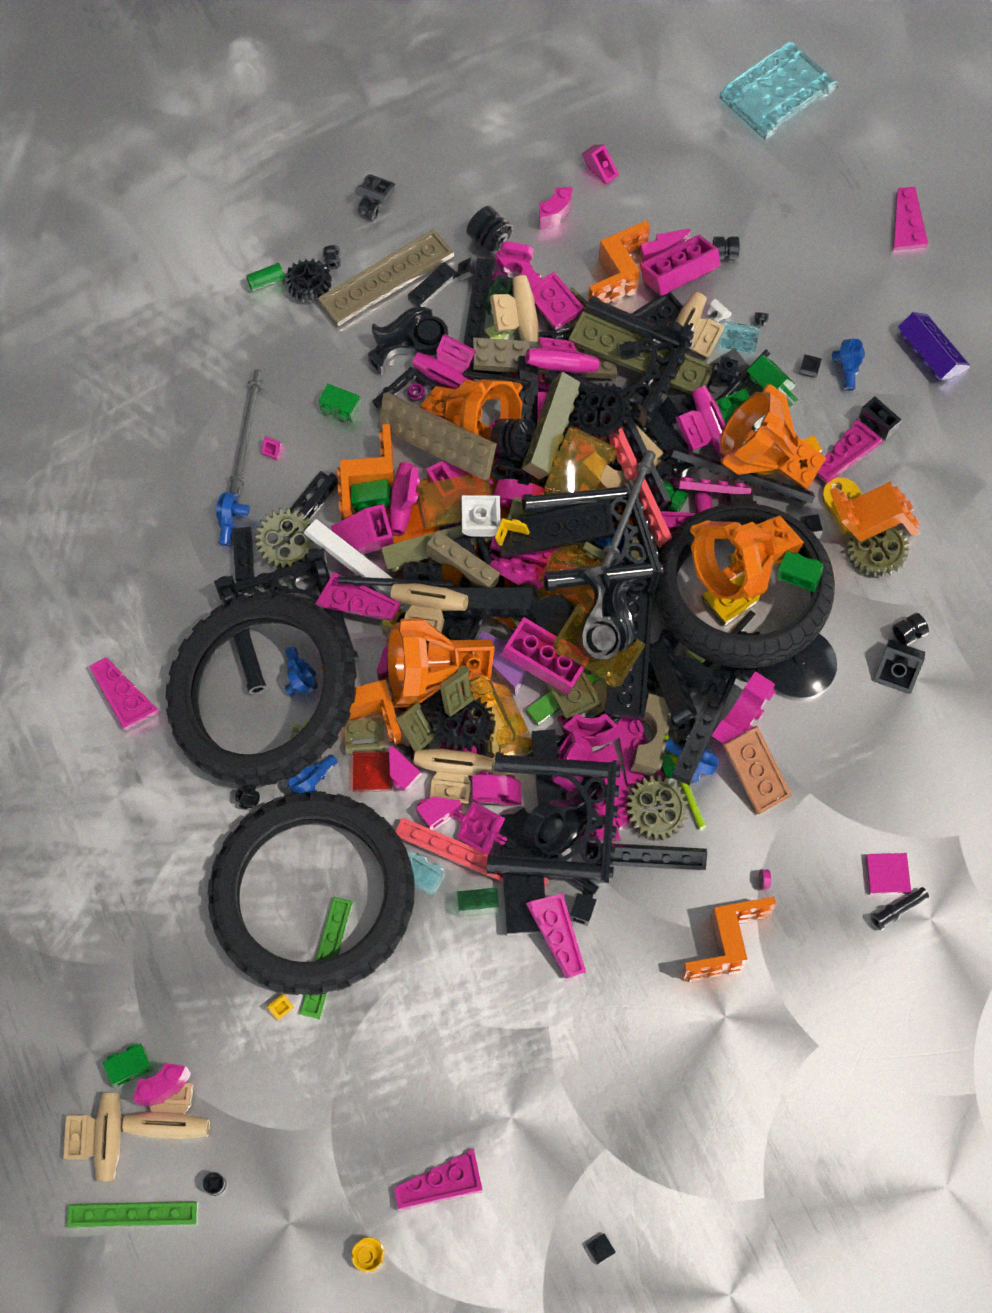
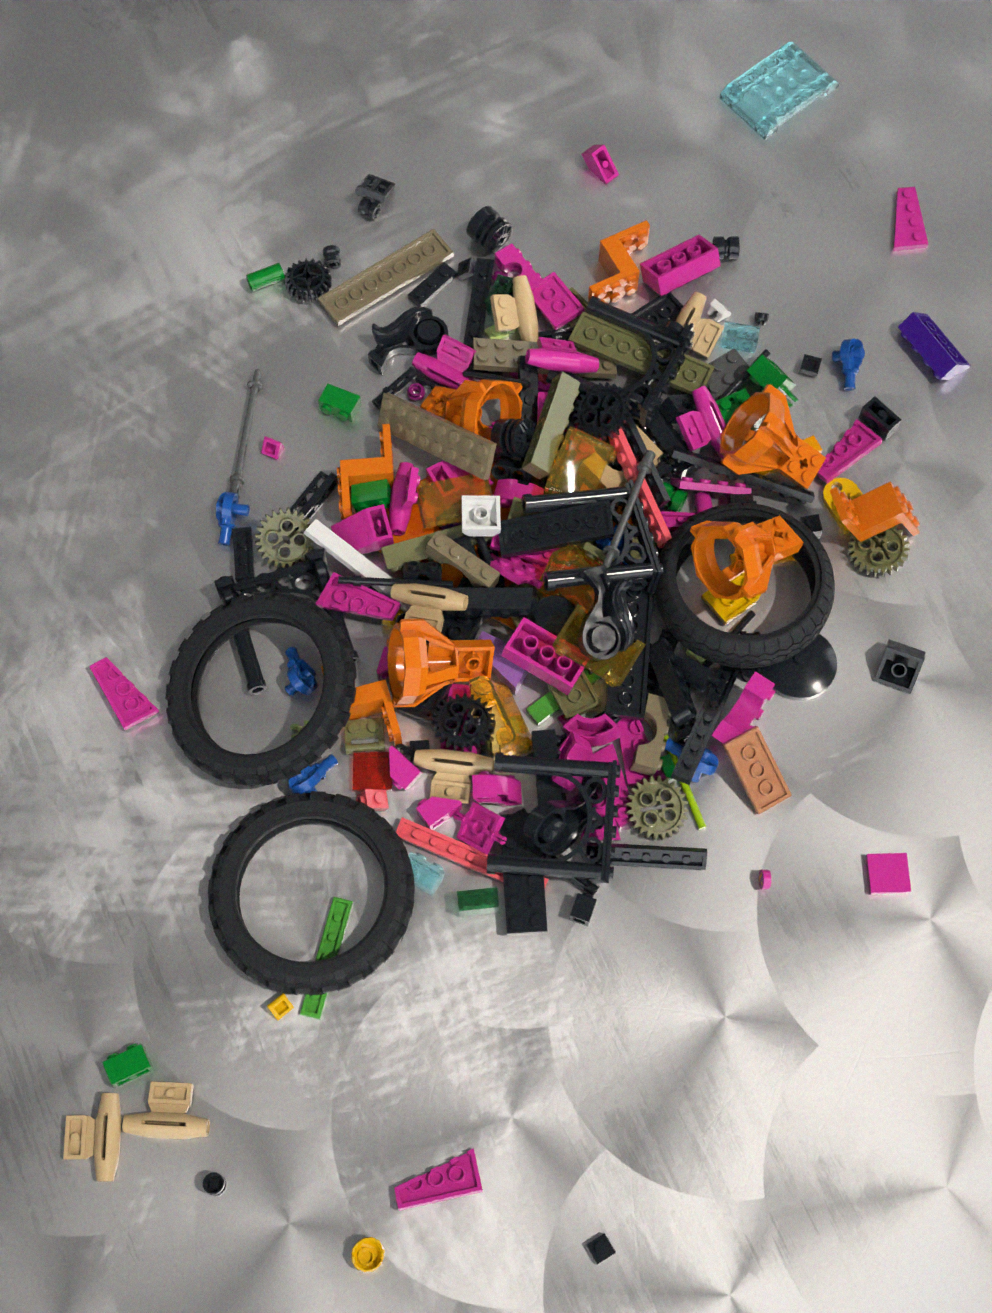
bright green tile [67,1202,198,1228] -> none
dark pink brick [133,1062,191,1106] -> none
black gear [235,786,260,809] -> none
olive plate [396,701,435,752] -> none
olive plate [440,666,474,717] -> none
yellow bracket [495,518,530,546] -> none
dark pink beam [499,241,534,261] -> none
dark pink wing [526,893,586,978] -> none
dark pink brick [539,187,573,230] -> none
black plate [619,337,652,360] -> none
dark pink slope [640,229,691,262] -> none
orange bracket [681,896,776,982] -> none
black brick [712,356,740,386] -> none
green brick [778,551,823,592] -> none
black pin [871,887,929,930] -> none
black wheel [892,612,929,646] -> none
none -> coral bracket [356,789,389,811]

